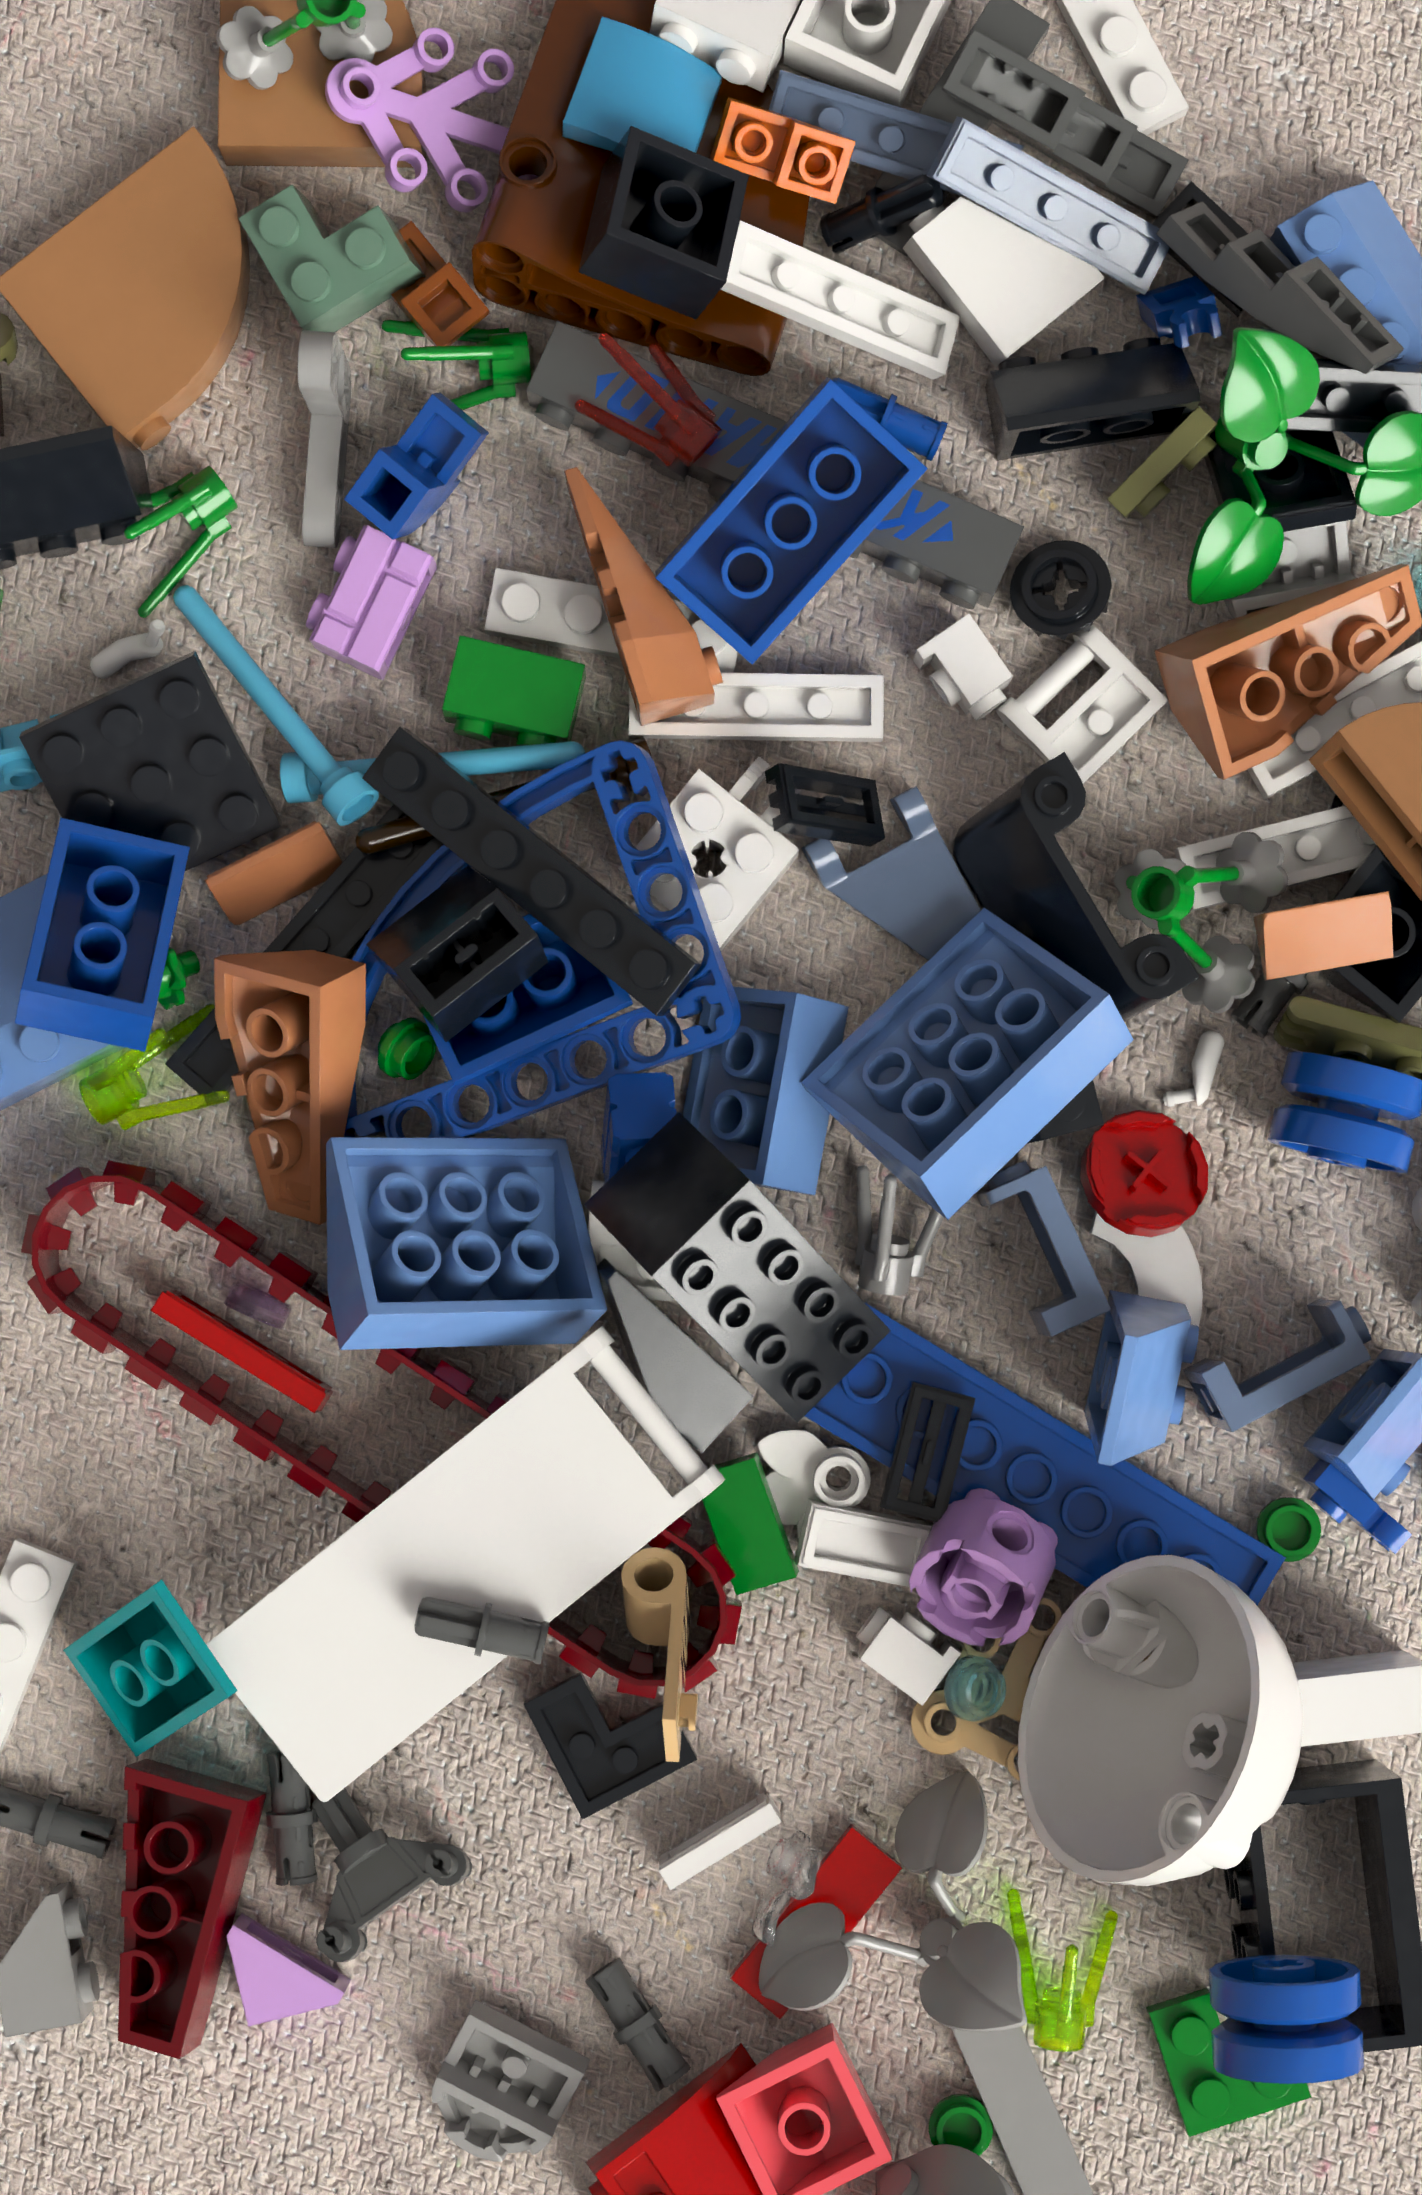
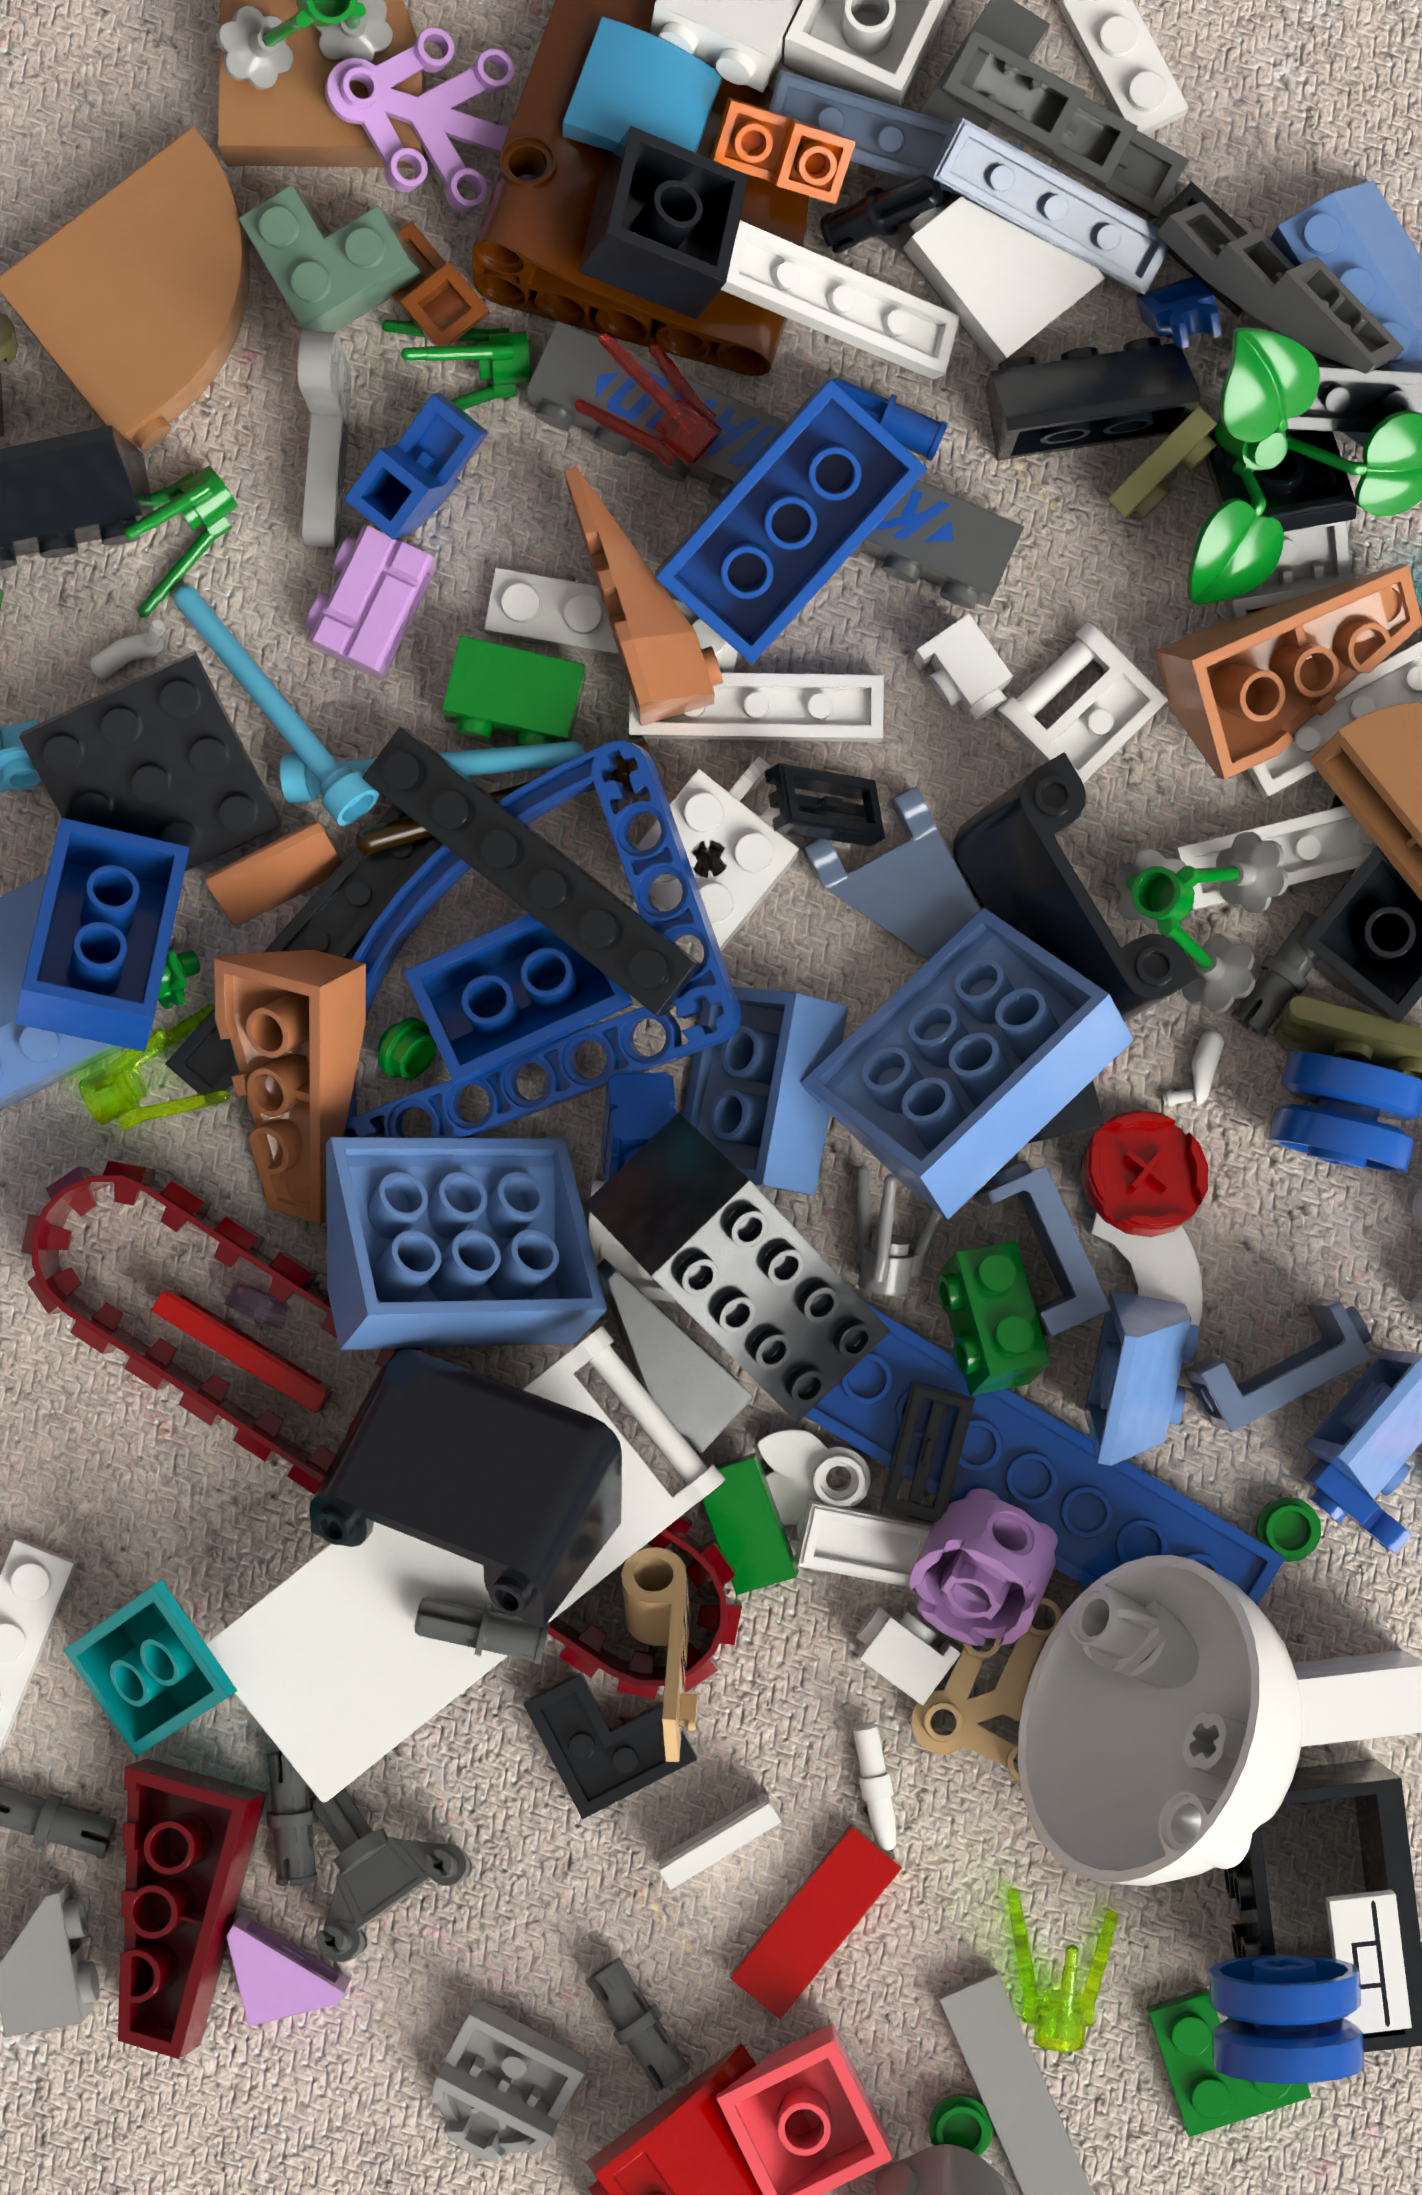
black slope [366,865,548,1042] -> none
clear plate [752,1831,822,1946] -> none
light grey plant [759,1771,1027,2032] -> none
clear light blue plate [944,1655,1006,1722] -> none
black gear [1010,540,1113,640] -> none
slope [1253,891,1393,981] -> none
none -> black windscreen [309,1348,622,1627]
none -> white piece [853,1724,896,1850]
none -> green brick [937,1240,1051,1396]
none -> white tile [1325,1890,1412,2034]

